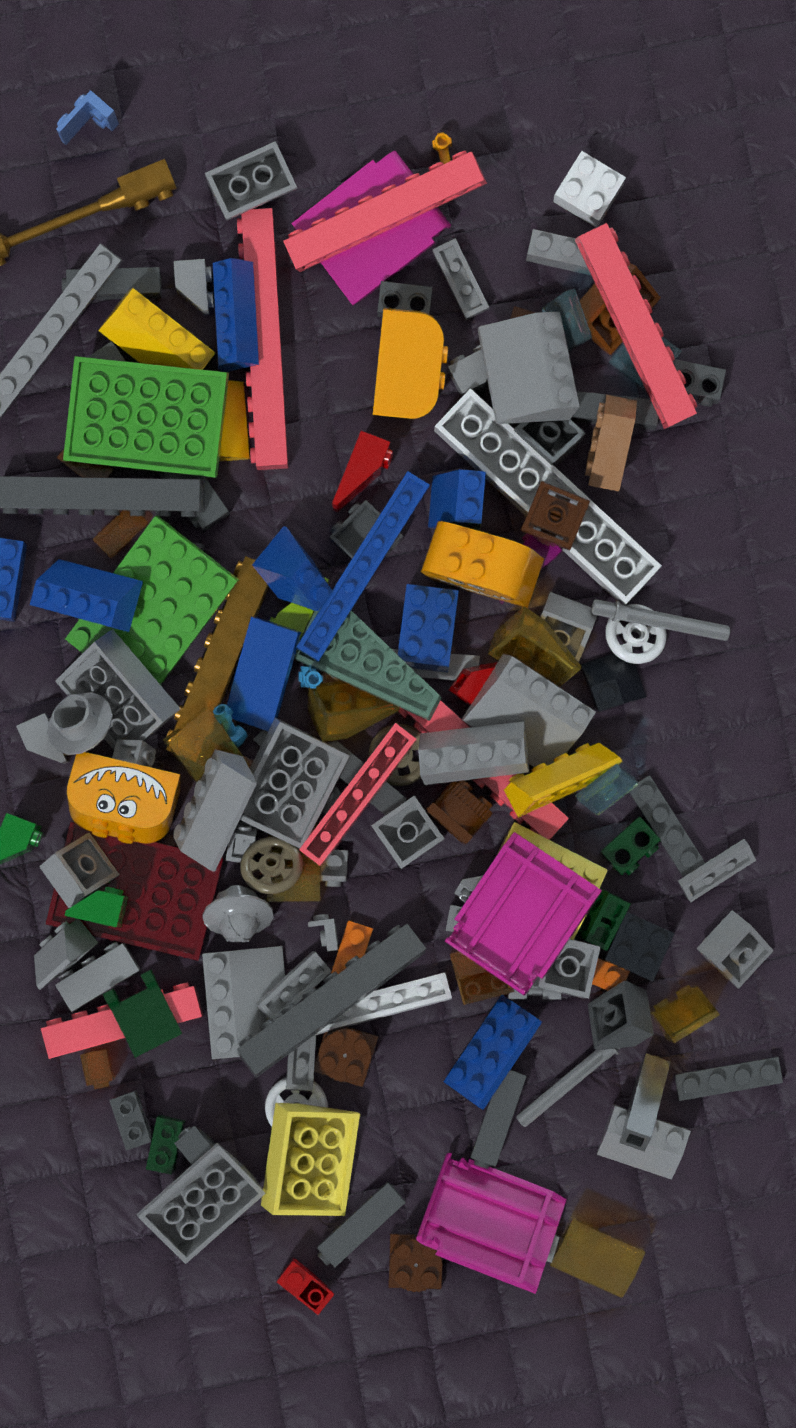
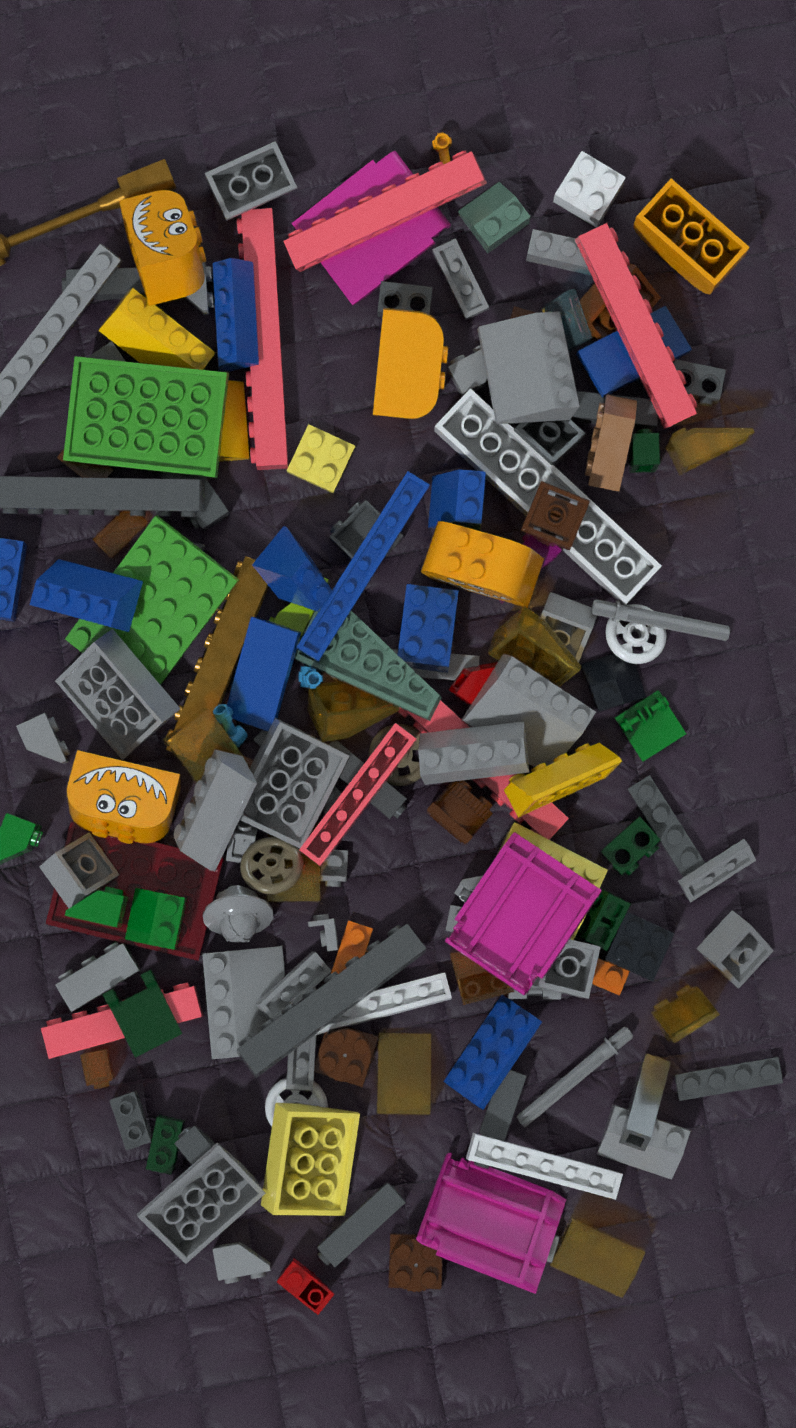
light grey slope [34,919,98,990] -> none
light grey helmet [47,692,113,755] -> none
medium blue bracket [56,90,119,145] -> none
light grey bracket [112,740,156,768] -> none
red slope [332,431,393,512] -> none
light grey slope [371,796,444,869] -> none
clear light blue tile [575,763,638,816] -> none
dark grey slope [588,980,654,1050] -> none
none -> light orange brick [119,190,206,306]
none -> green slope [125,888,187,950]
none -> light grey slope [213,1241,271,1284]
none -> light yellow plate [287,424,355,494]
none -> clear yellow slope [377,1033,431,1115]
none -> sand green slope [457,182,530,253]
none -> white plate [466,1133,623,1200]
none -> blue tile [576,306,692,398]
none -> green hinge [615,690,686,762]
none -> dark green brick [629,429,660,473]
none -> light orange brick [633,178,750,295]
none -> clear yellow slope [666,428,755,475]

